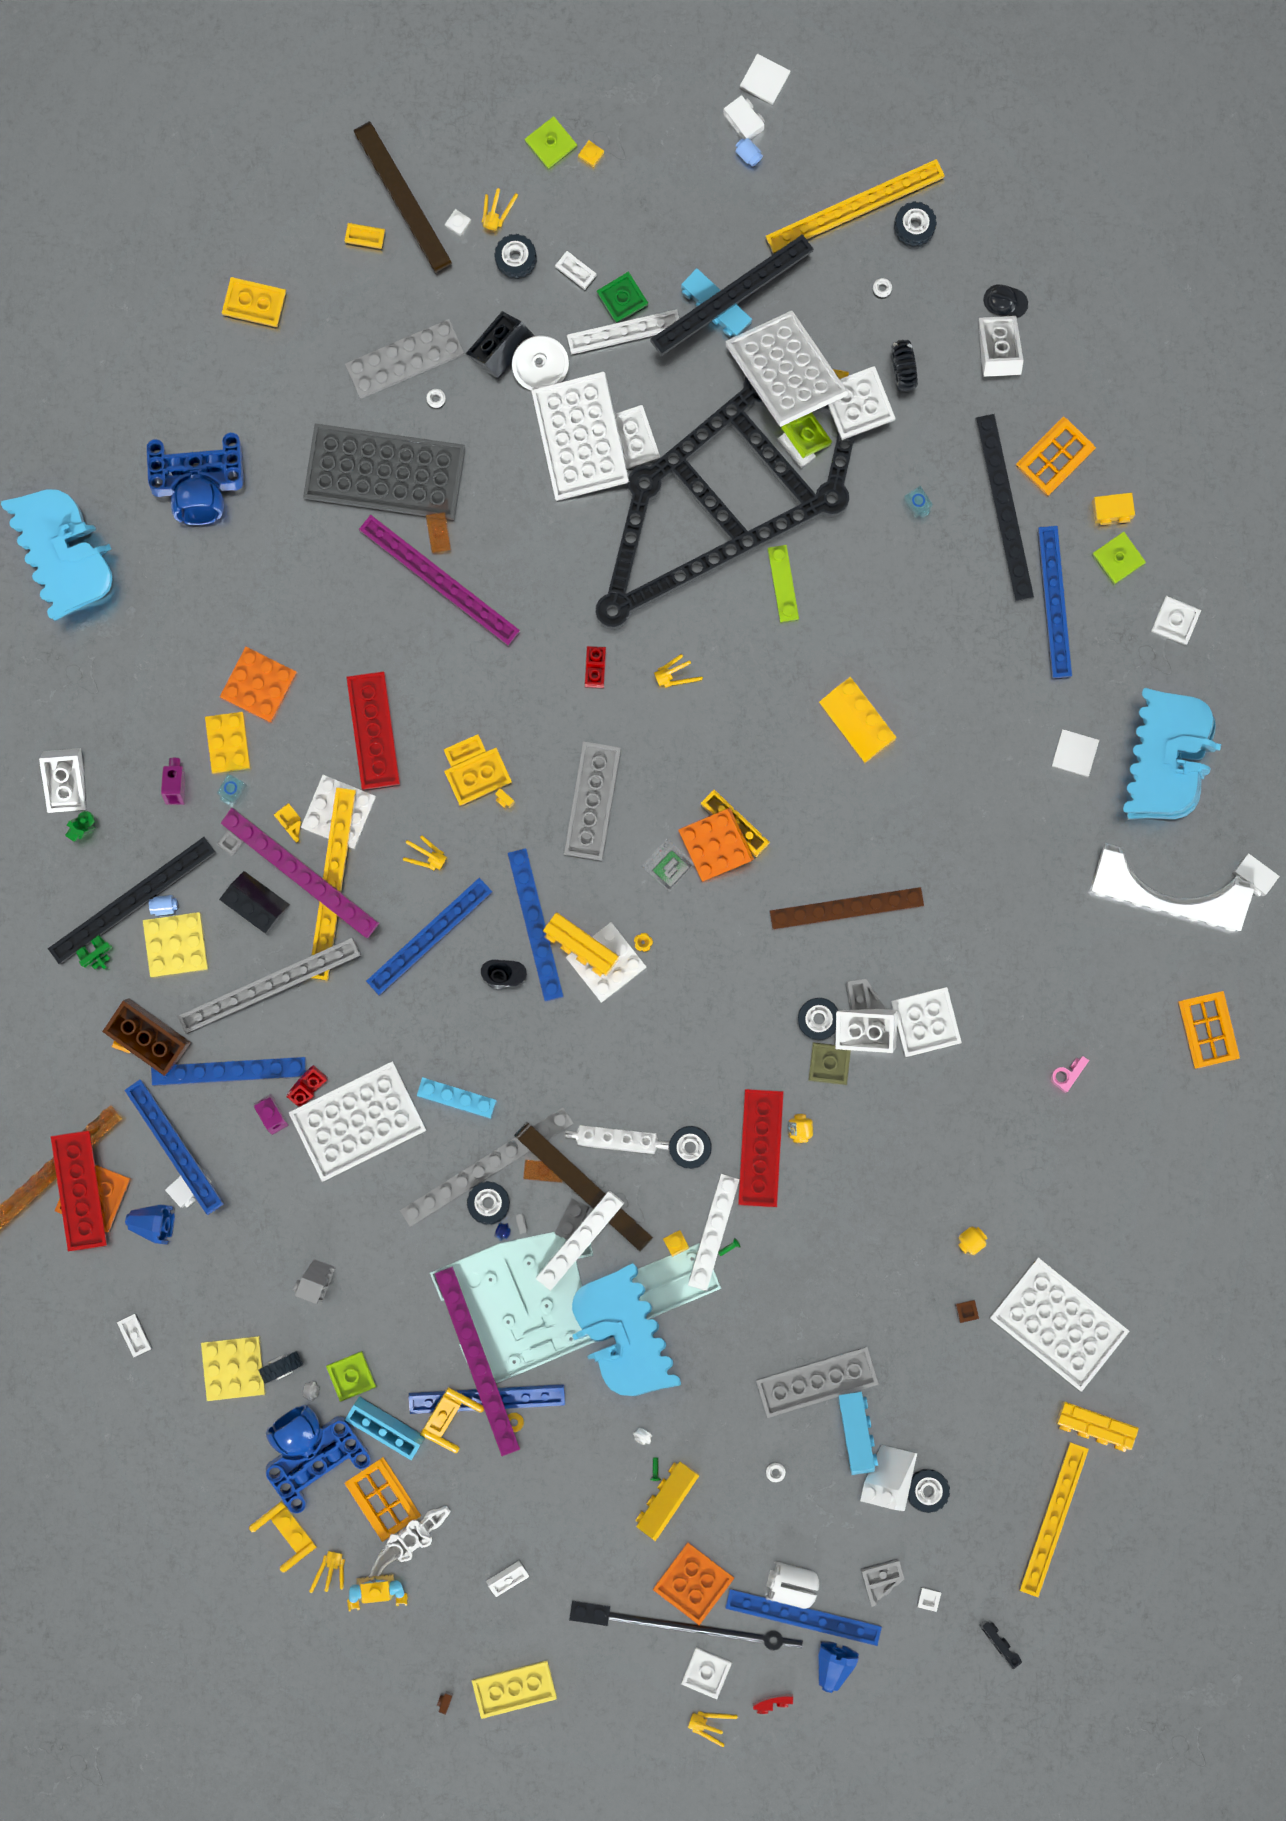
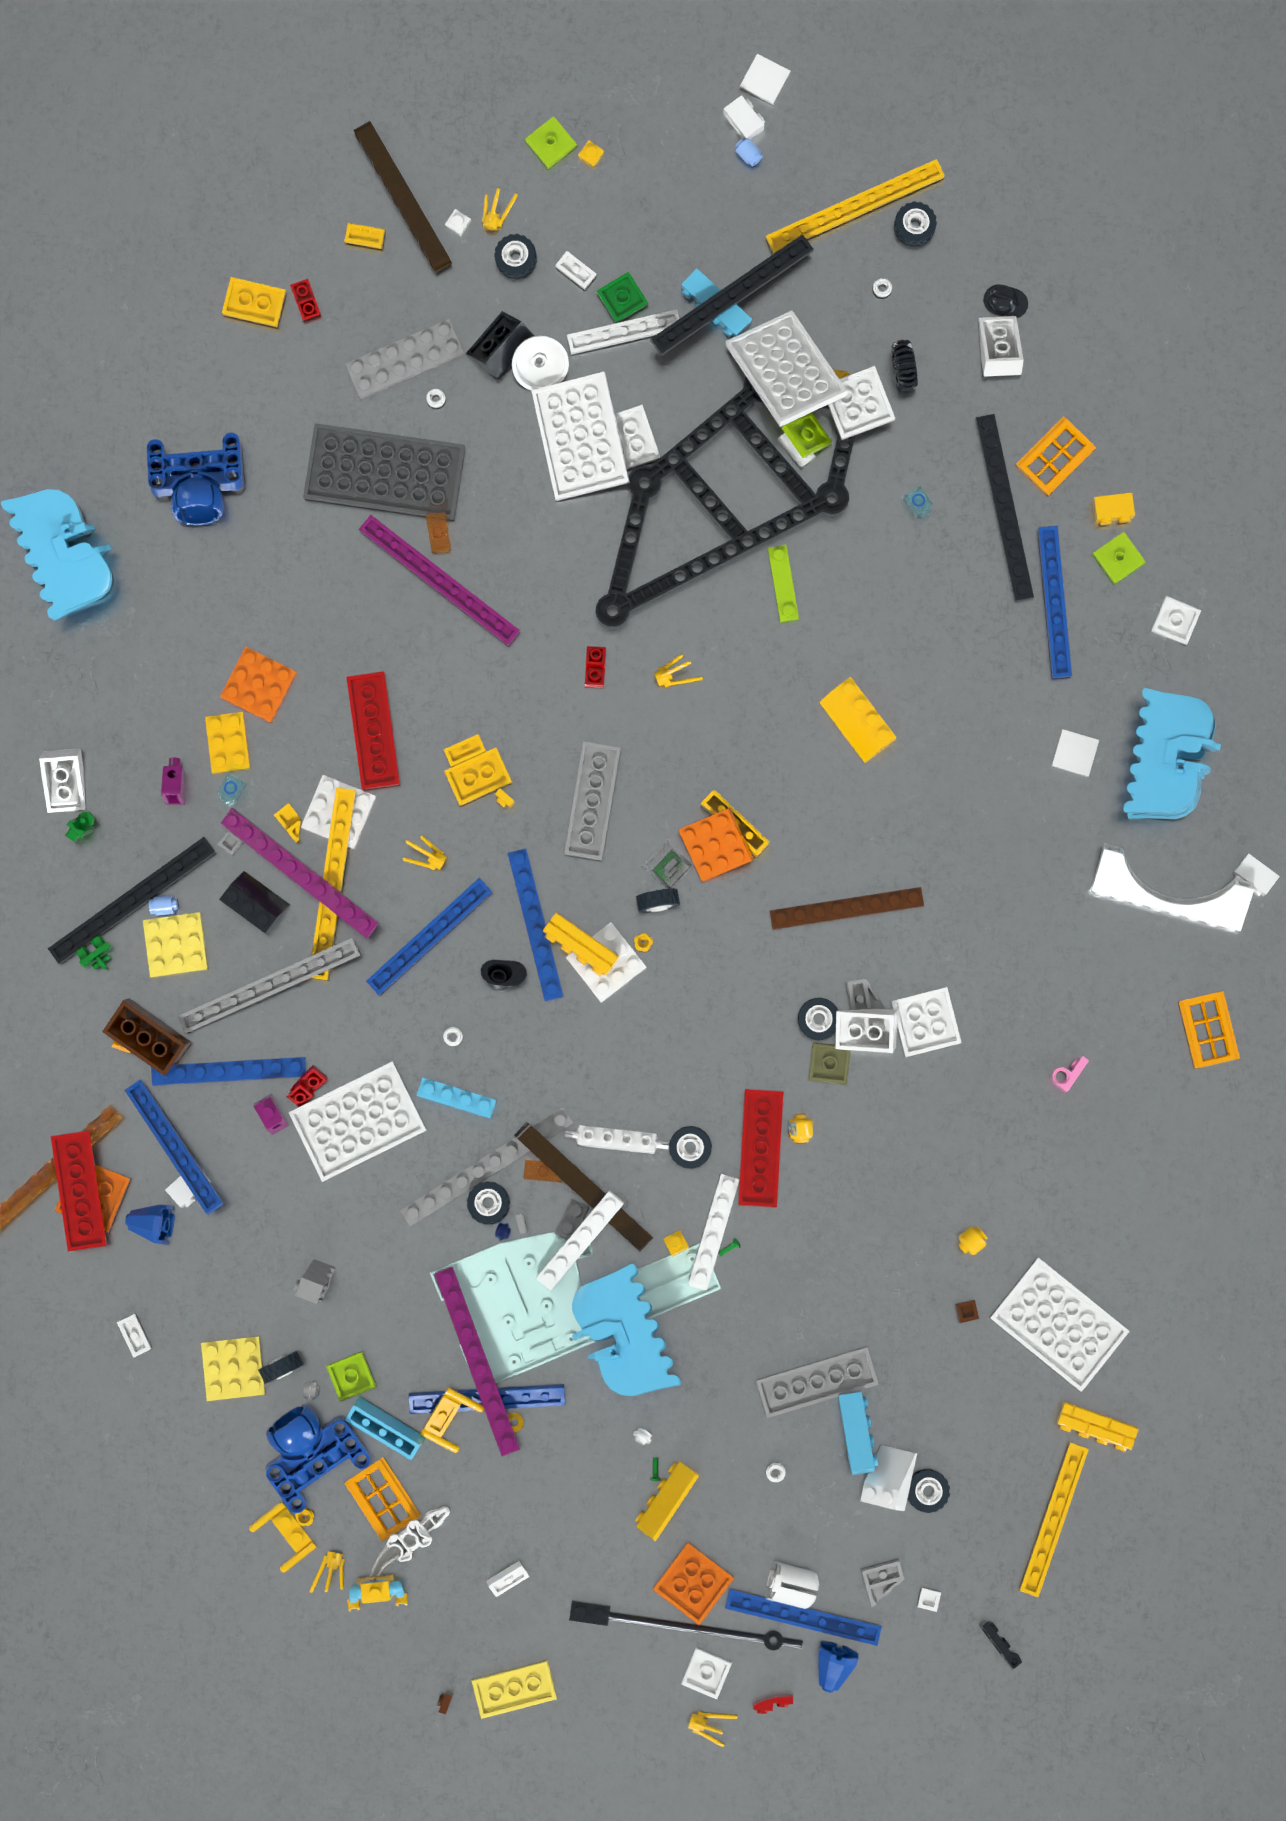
none -> red slope [290,279,321,321]
none -> yellow plate [295,1507,314,1527]
none -> white plate [443,1027,463,1046]
none -> black wheel [636,888,680,913]

